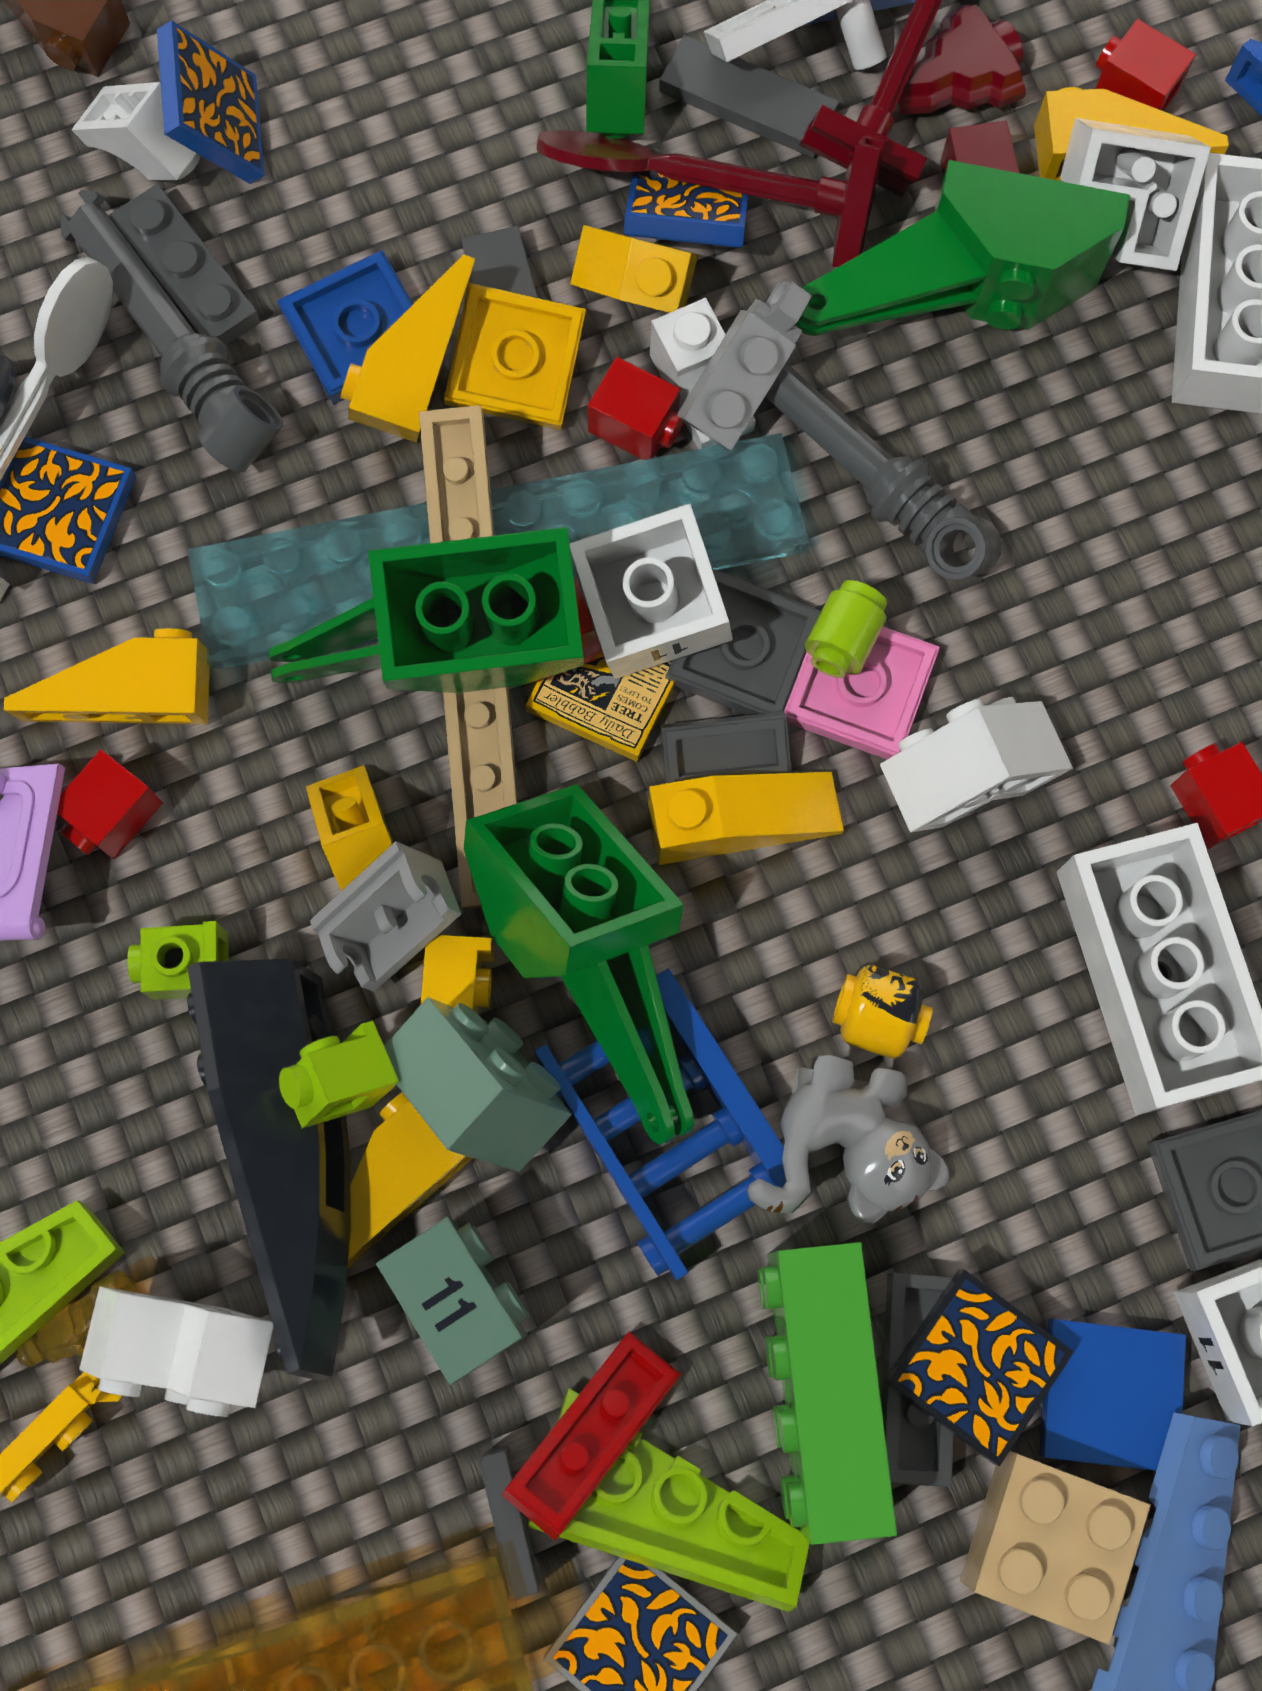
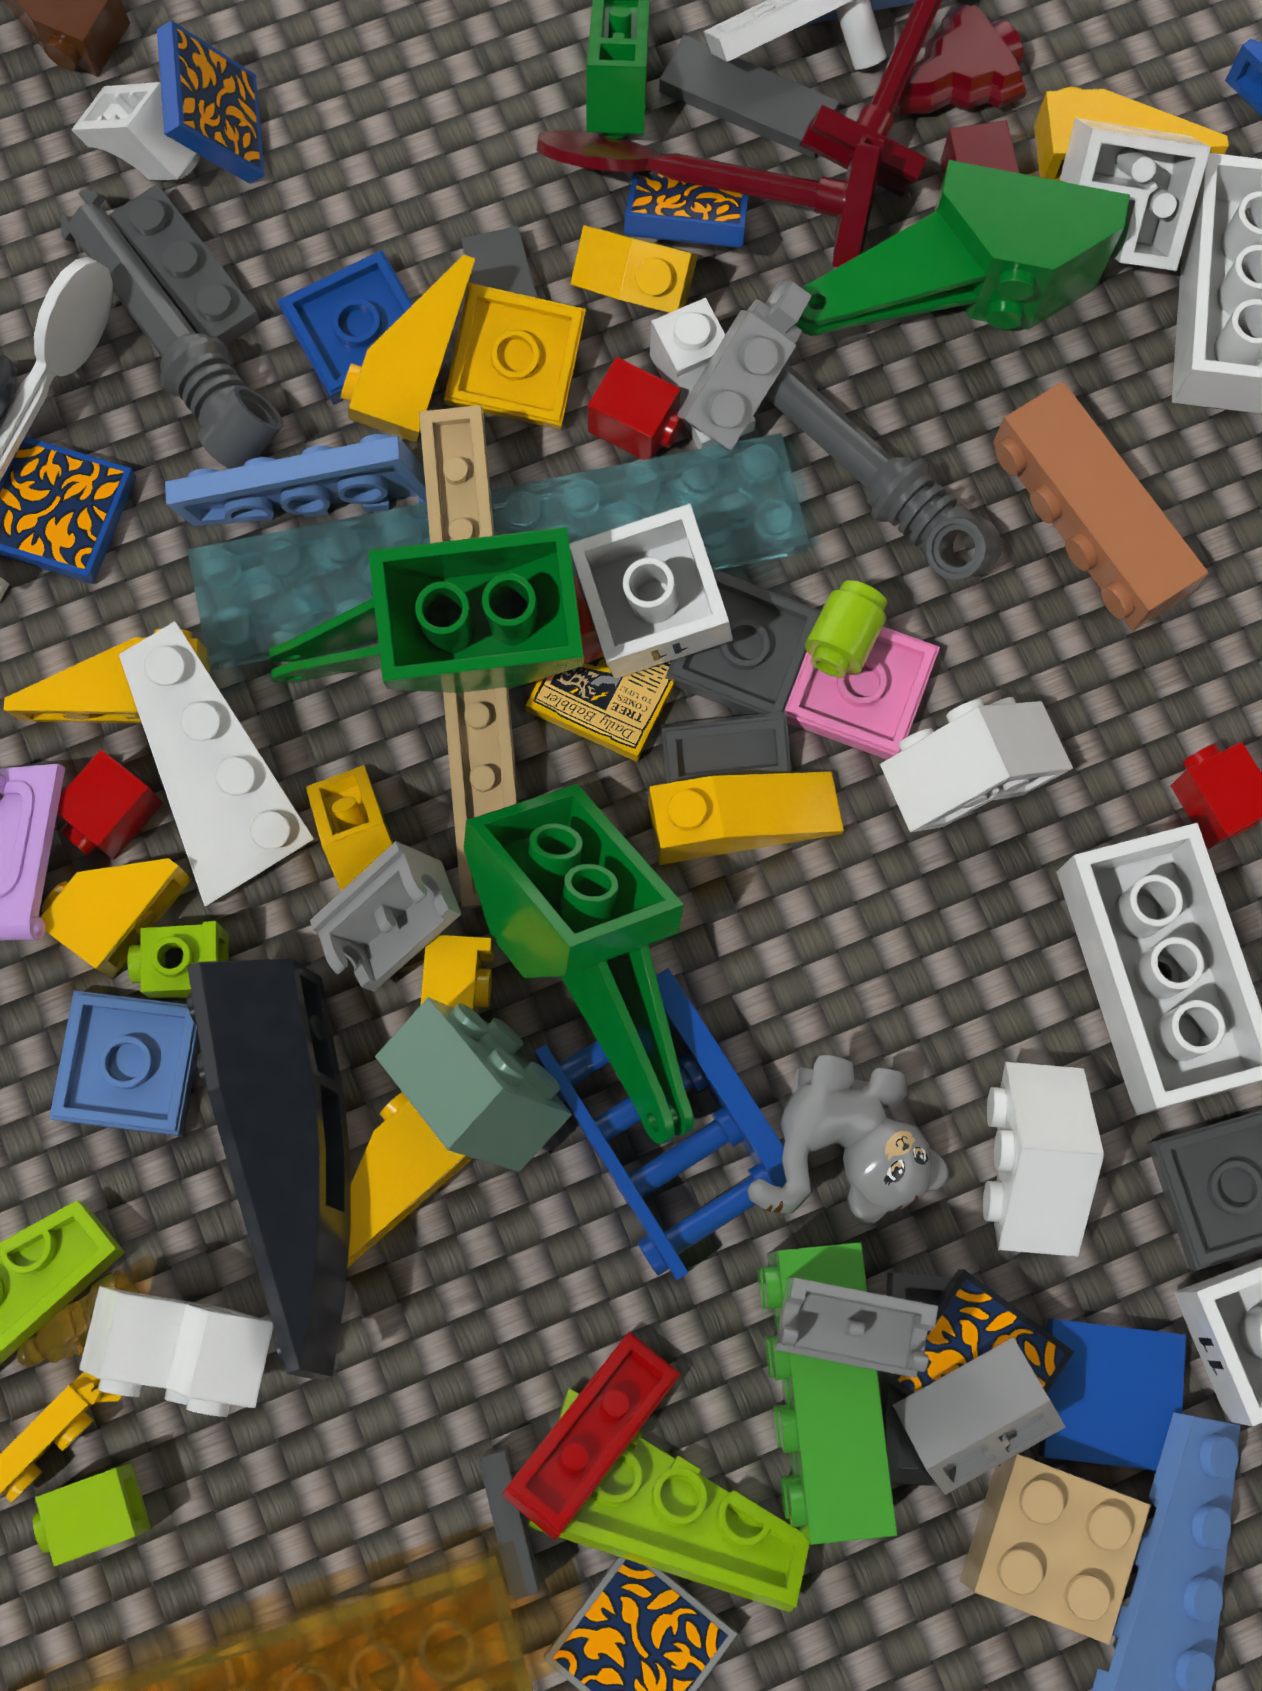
lime brick [279,1021,399,1129] -> none
sand green brick [376,1217,531,1385] -> none
yellow head [832,965,933,1058] -> none
red brick [1095,18,1196,111] -> none
none -> lime brick [33,1462,151,1567]
none -> yellow slope [40,858,192,980]
none -> medium blue tile [49,991,200,1137]
none -> white wing [119,621,314,906]
none -> medium blue wing [165,434,427,527]
none -> light grey hinge [775,1277,938,1378]
none -> light grey hinge [893,1337,1066,1495]
none -> white brick [983,1062,1104,1257]
none -> nougat brick [992,381,1209,632]

